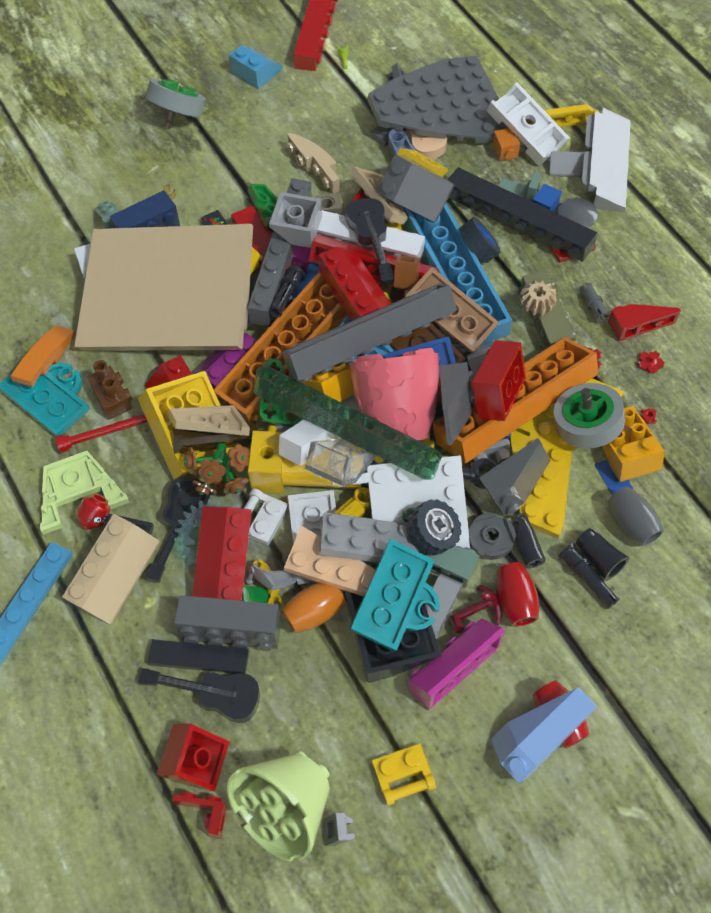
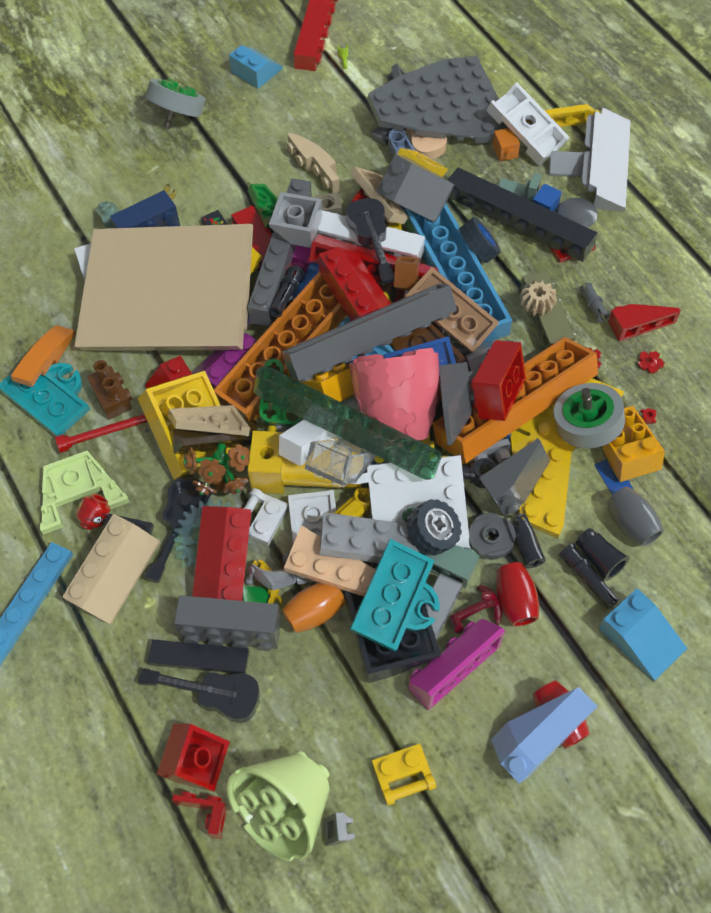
none -> dark azure slope [599,588,687,682]

